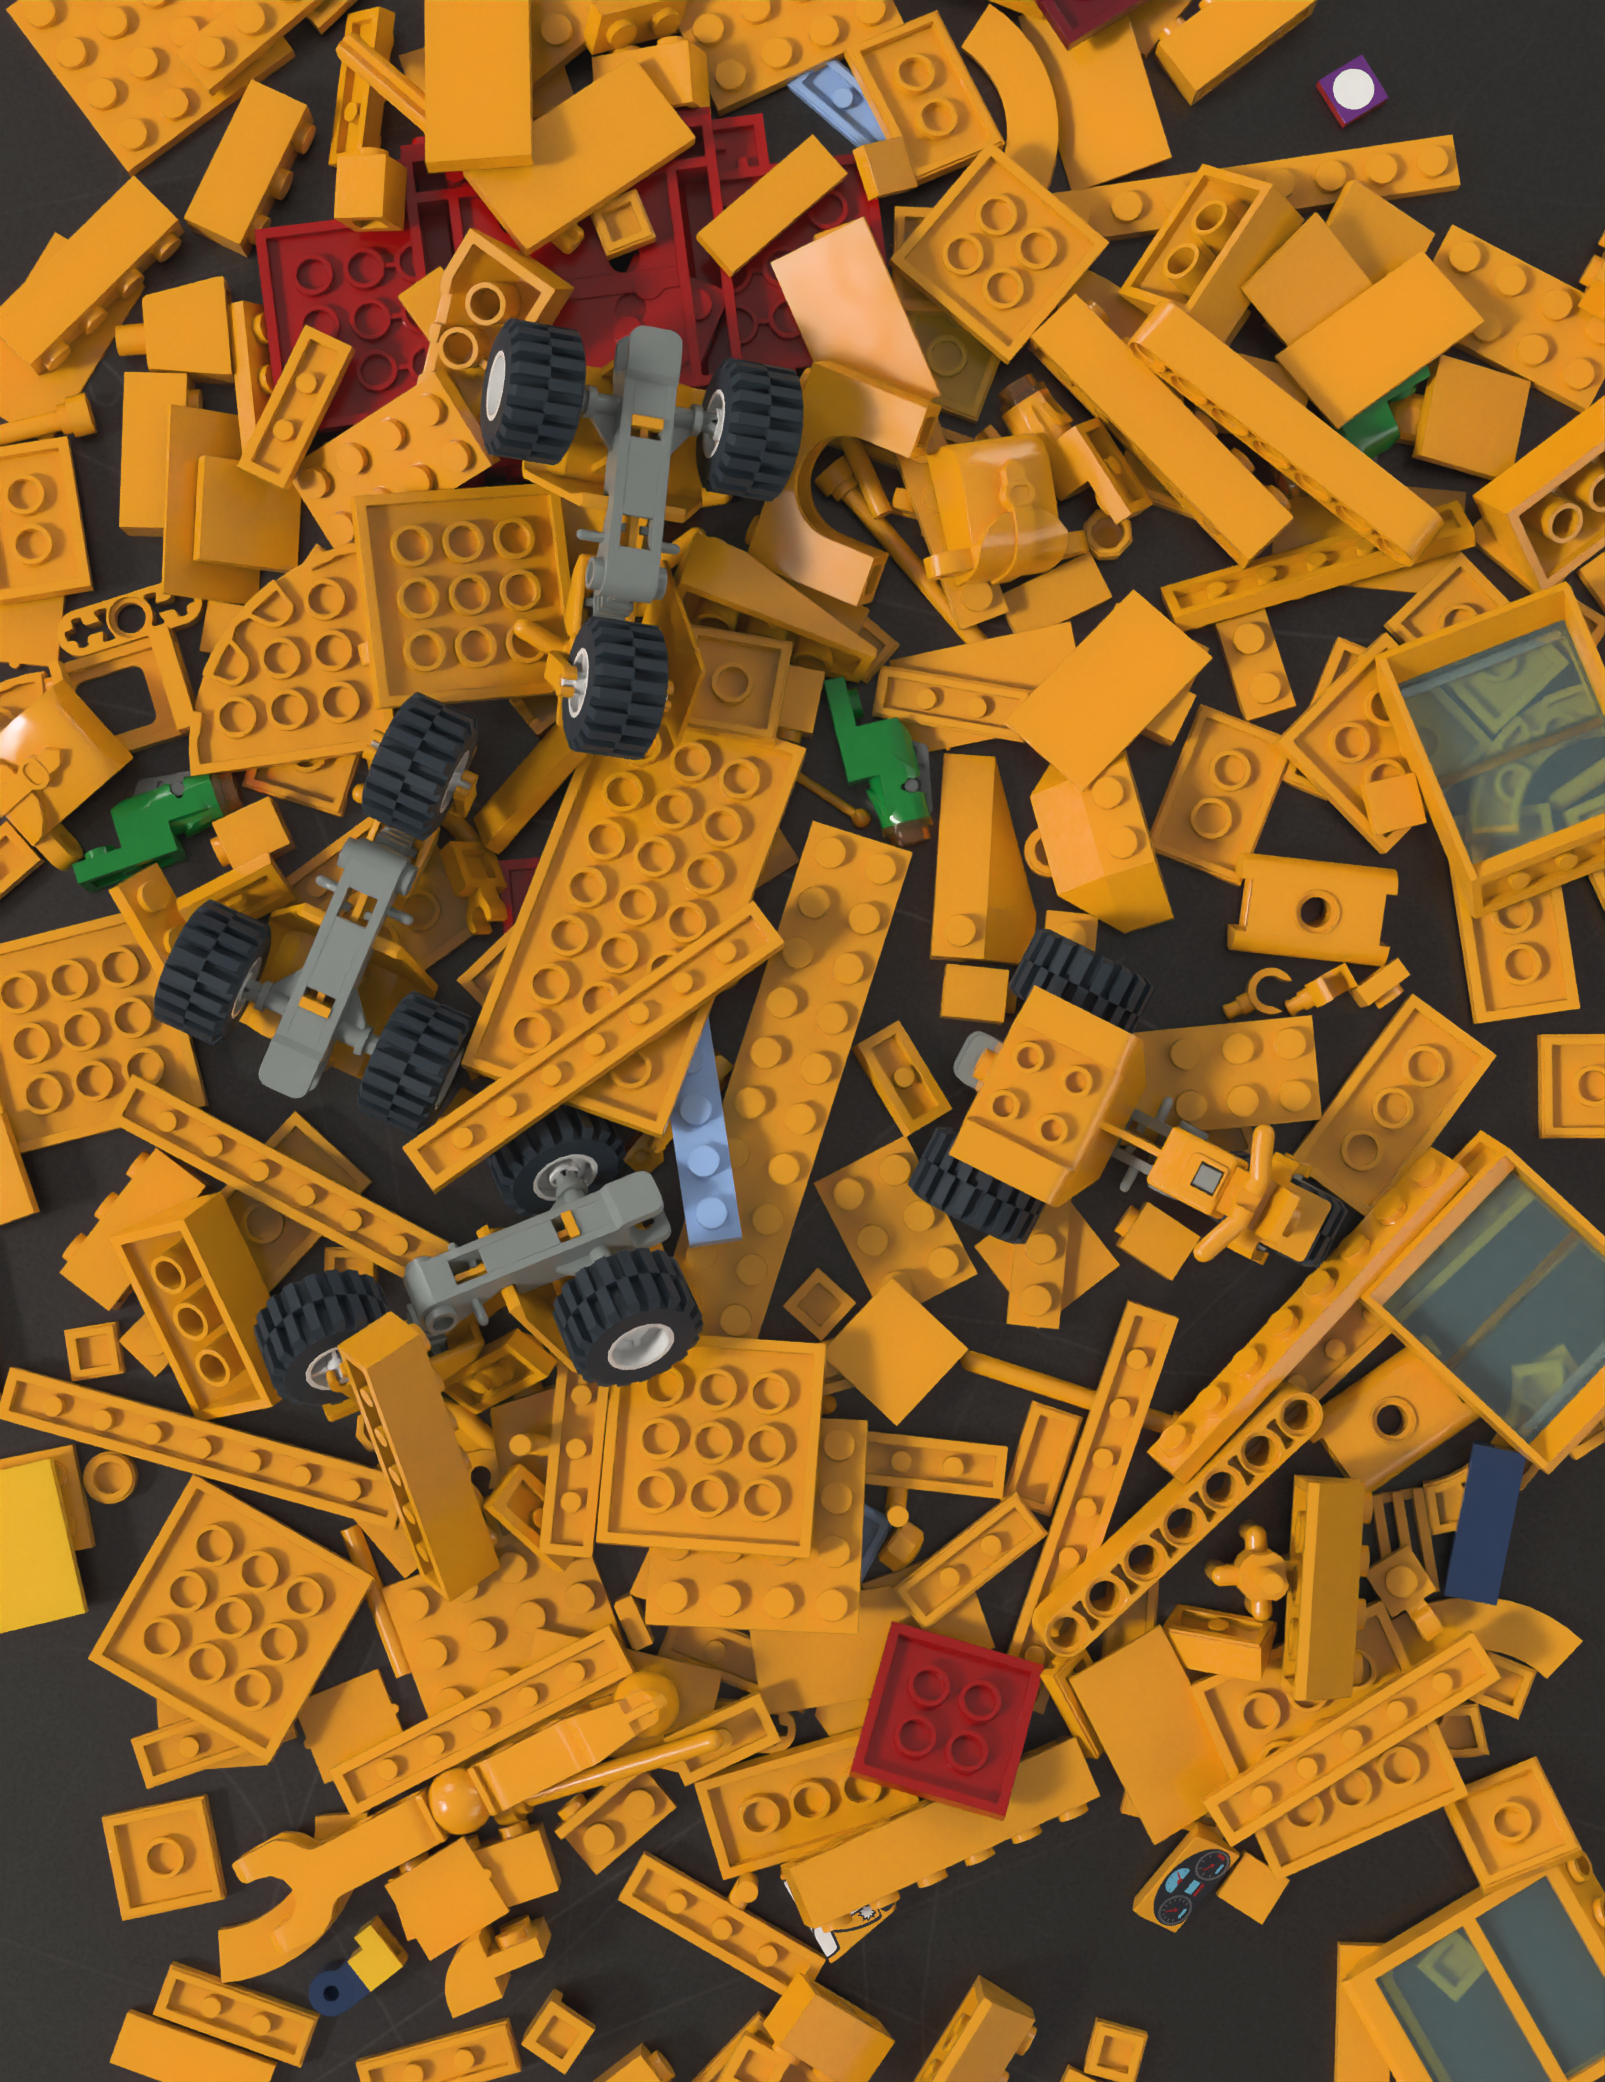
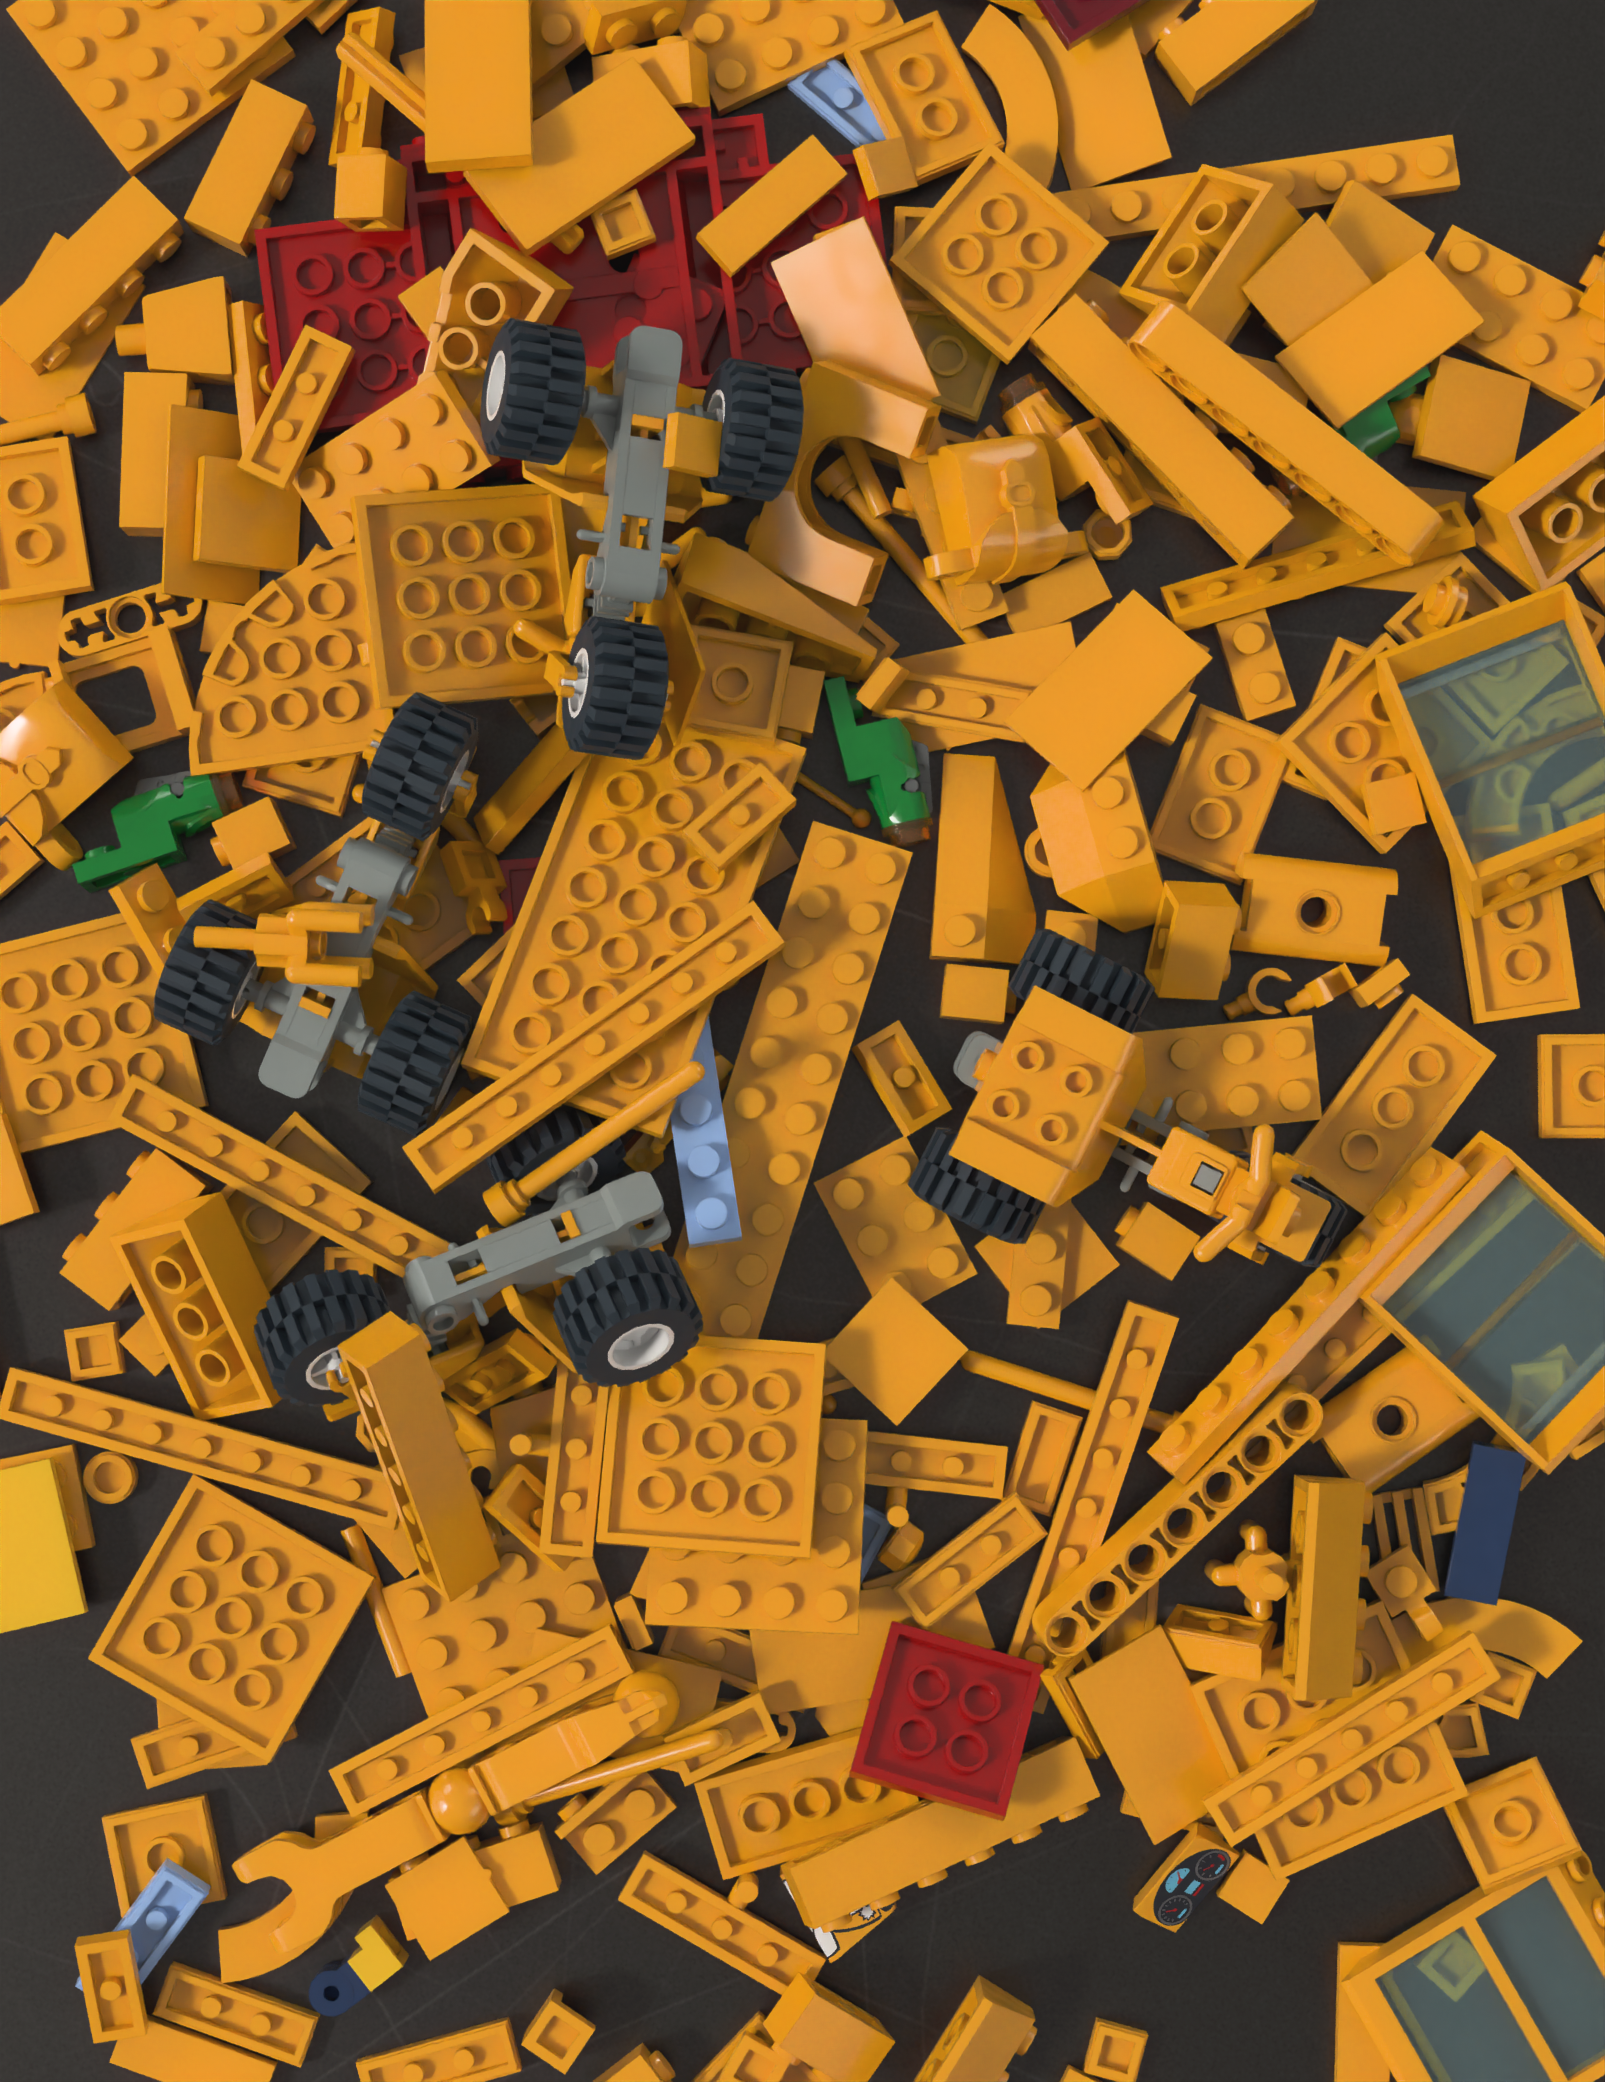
light orange piece [298,1668,404,1784] -> none
light orange brick [445,1915,552,2018] -> none
light orange plate [783,1267,856,1341] -> none
tile [1316,54,1389,129] -> none
none -> light orange plate [74,1929,149,2044]
none -> light blue tile [75,1858,211,1991]
none -> light orange plant [194,901,375,987]
none -> light orange piece [483,1061,705,1228]
none -> light orange tile [663,412,723,478]
none -> light orange plate [682,762,797,874]
none -> light orange tile [856,657,910,713]
none -> light orange brick [1144,880,1242,1000]
none -> light orange plate [1423,576,1468,628]

